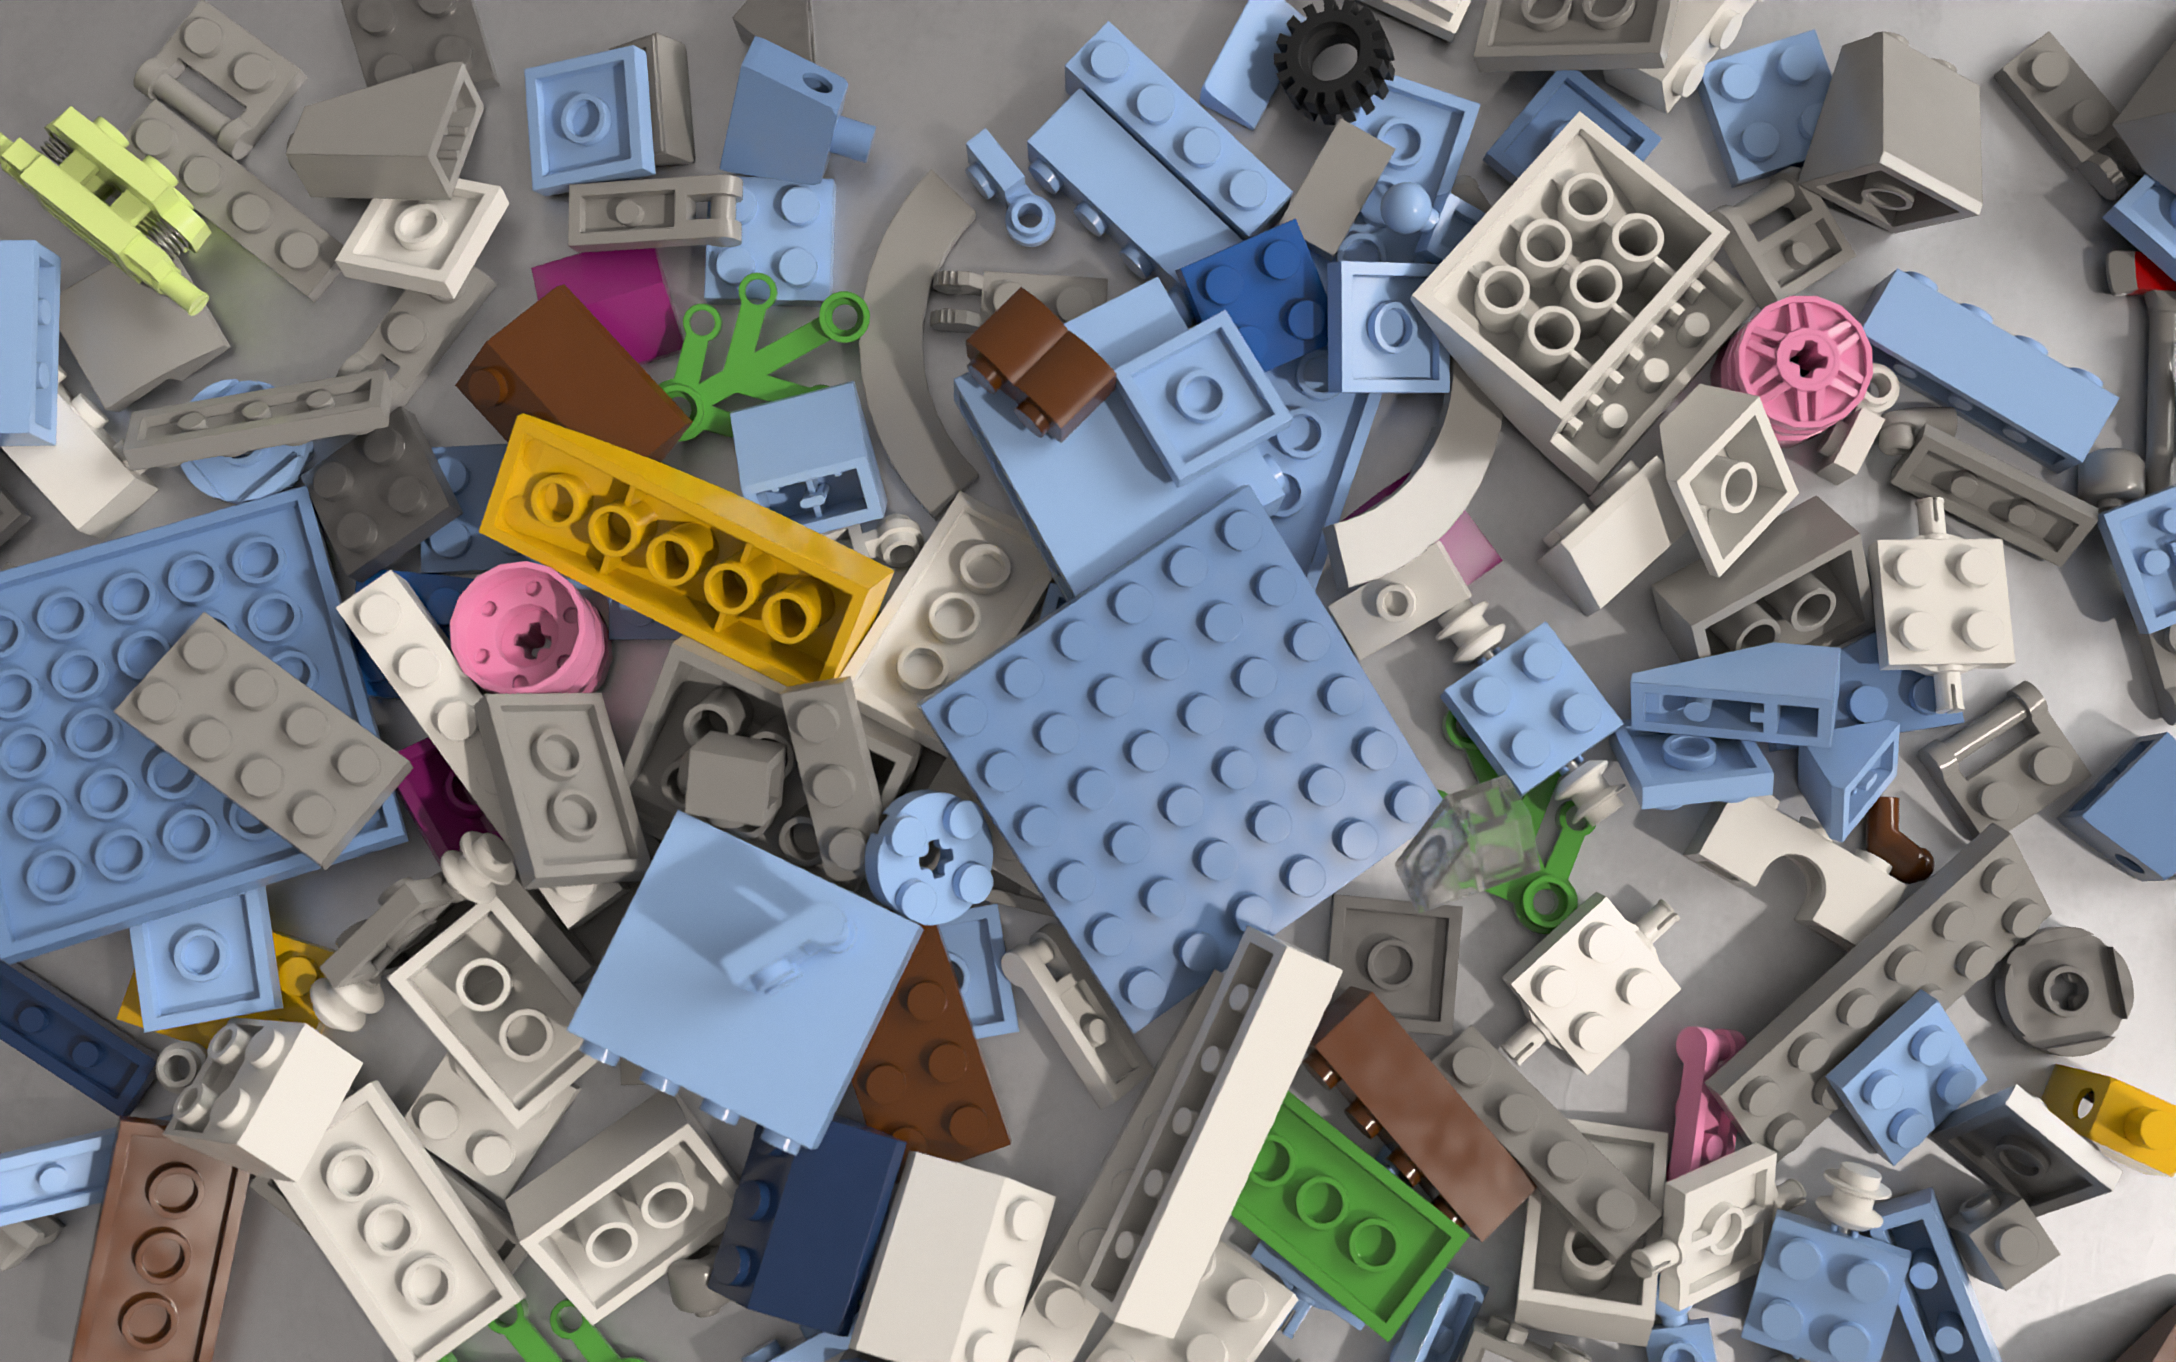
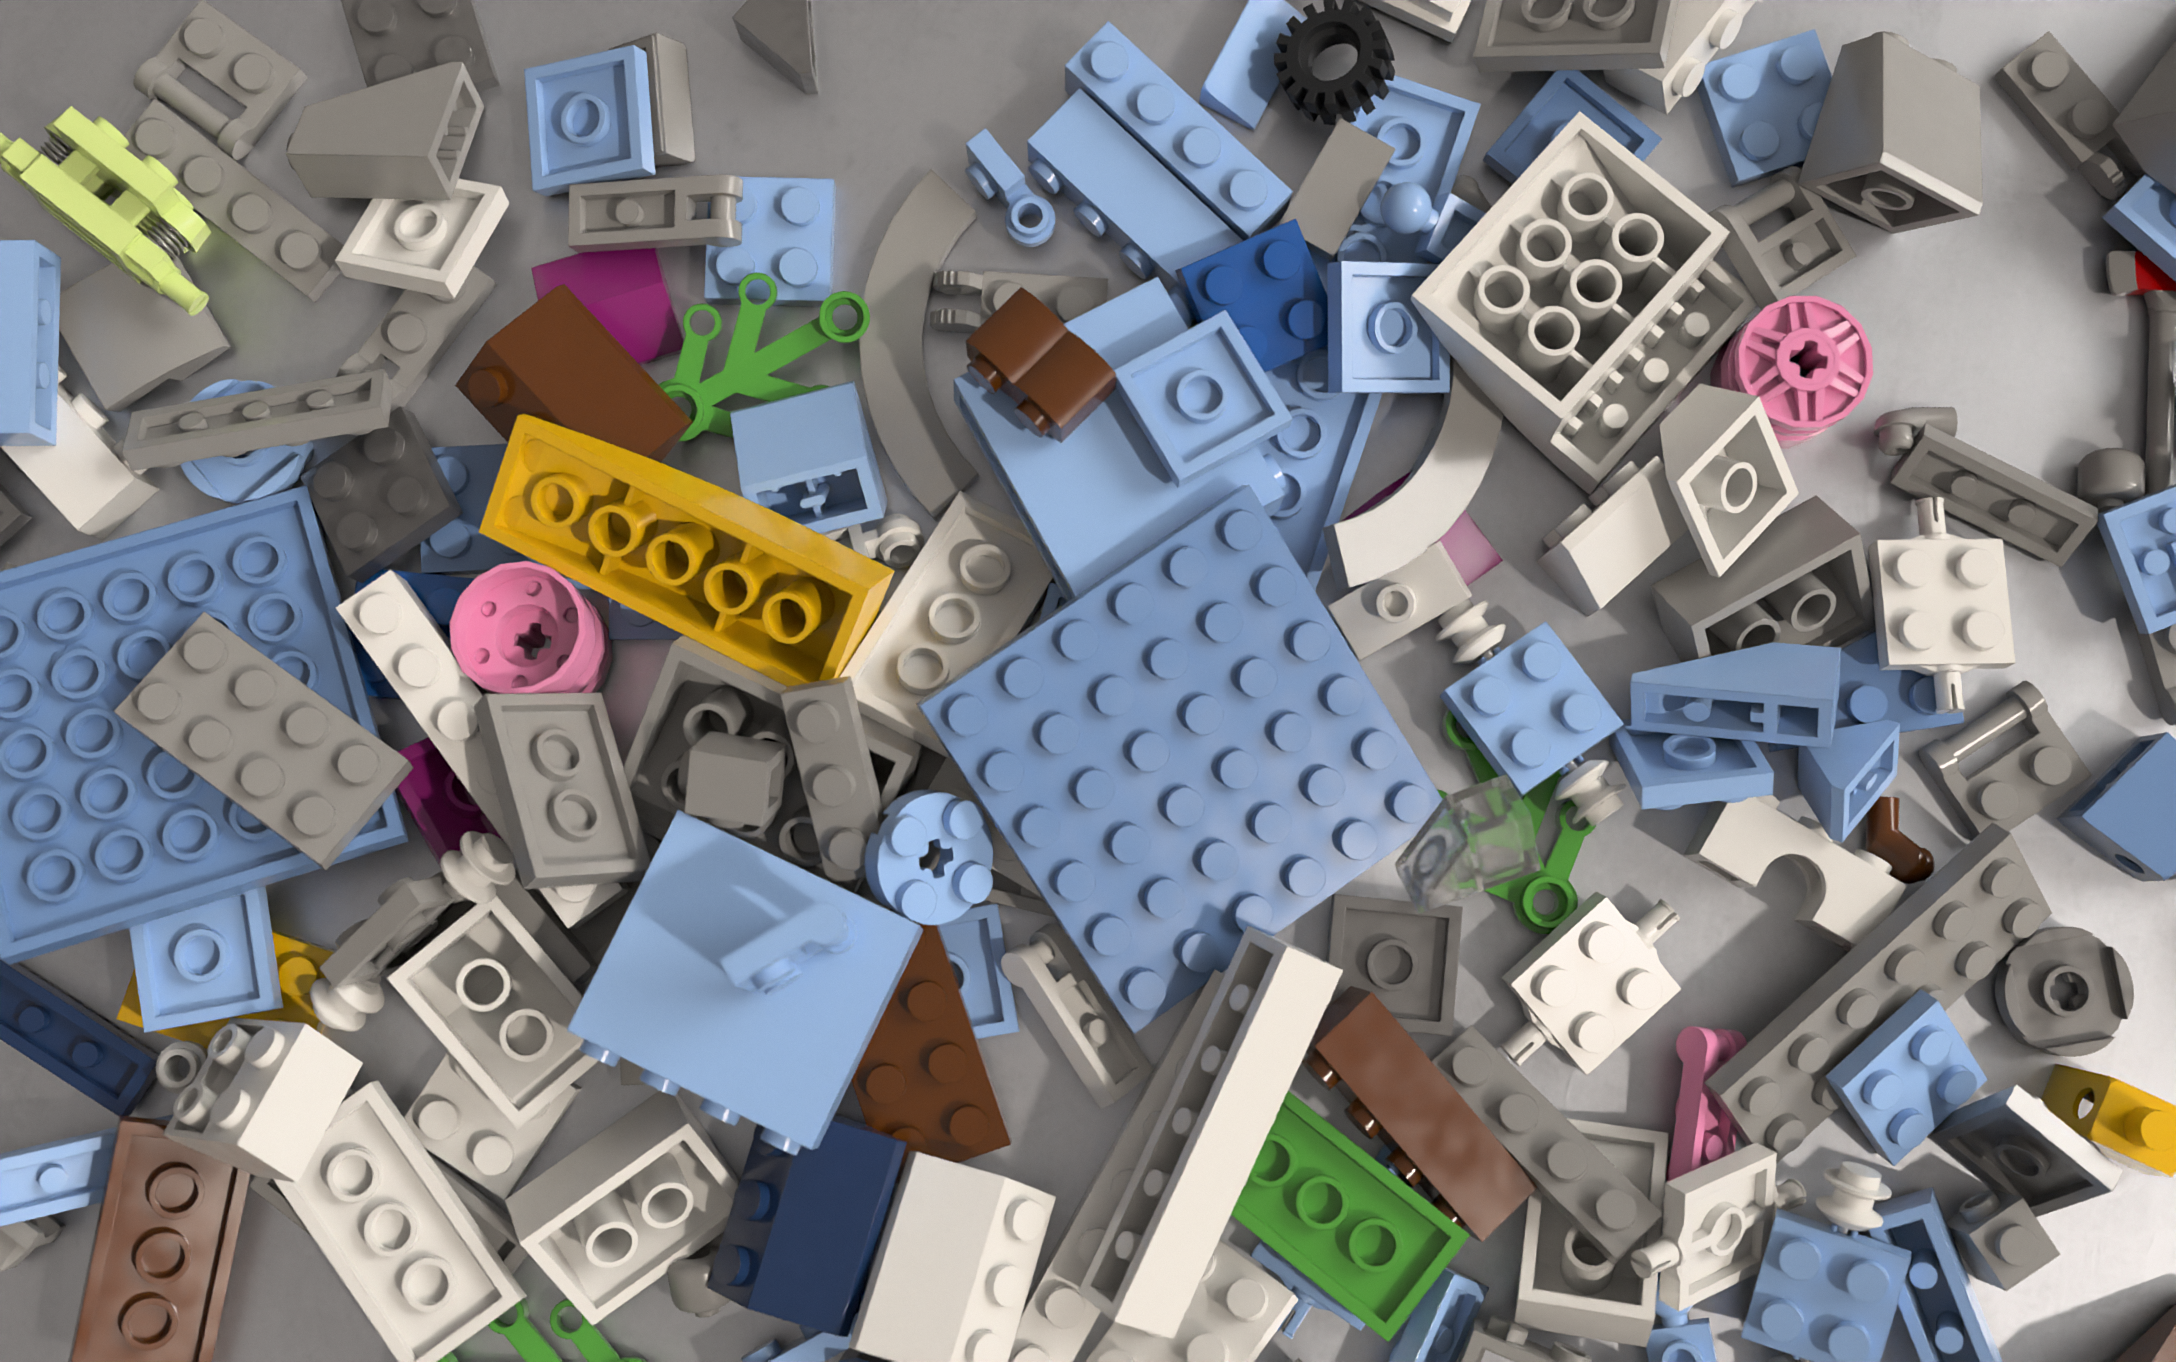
medium blue torso [719,36,876,185] -> none
white plate [1815,363,1900,486] -> none
light blue brick [1857,268,2119,474] -> none

